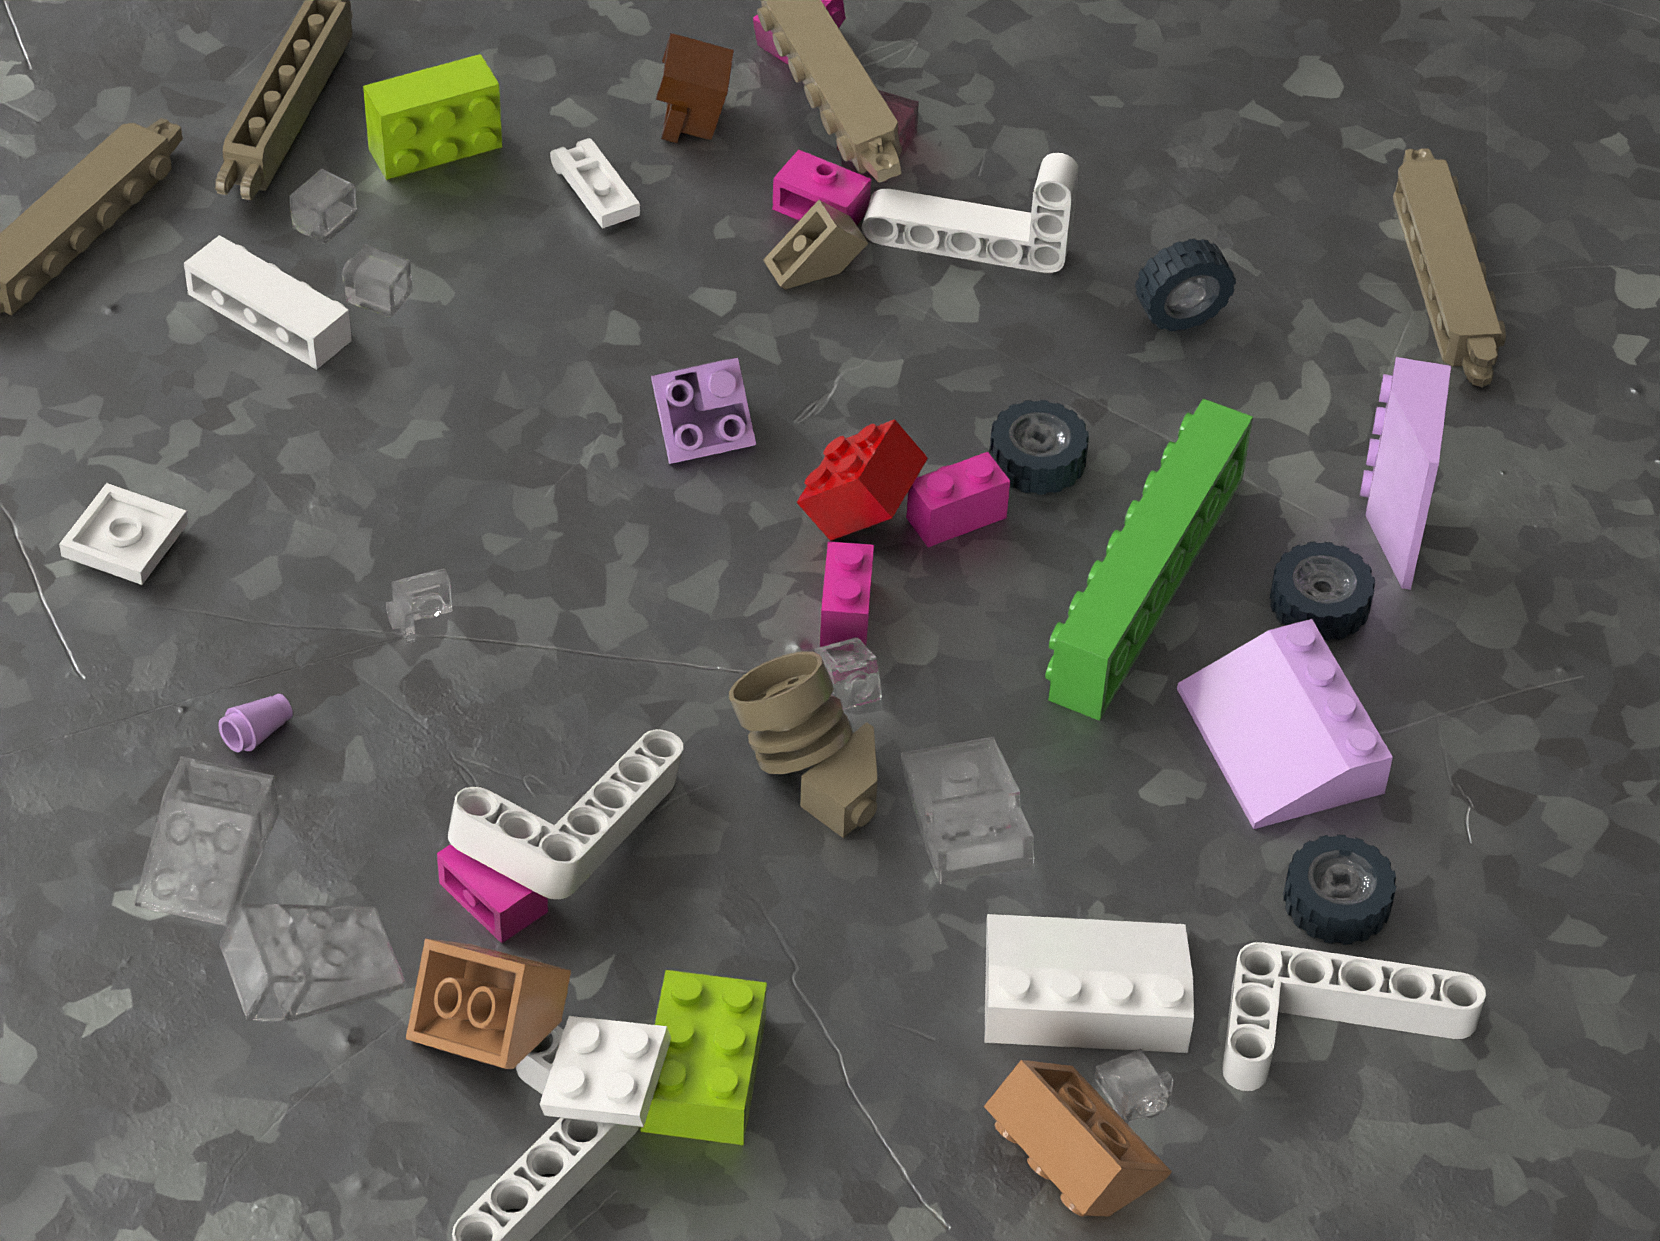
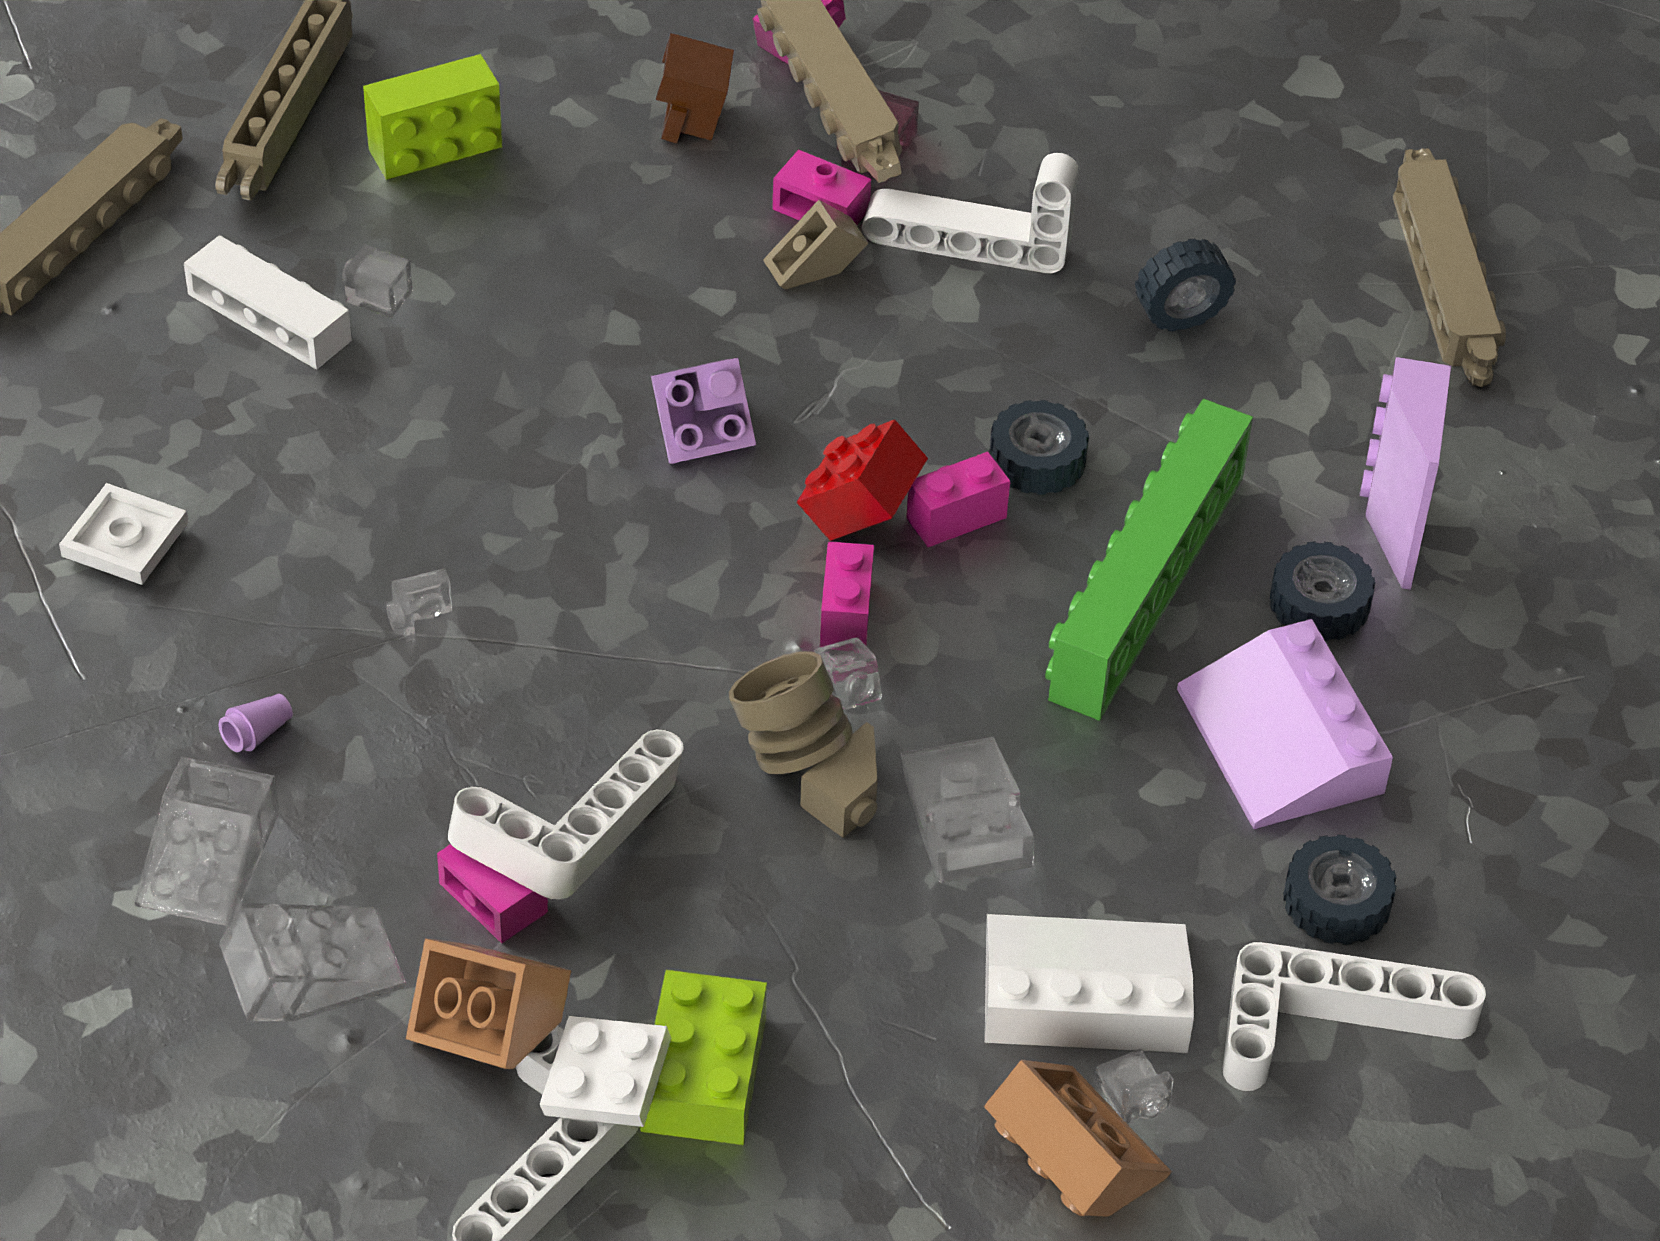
clear brick [289,168,357,244] -> none
white plate [550,138,640,228] -> none

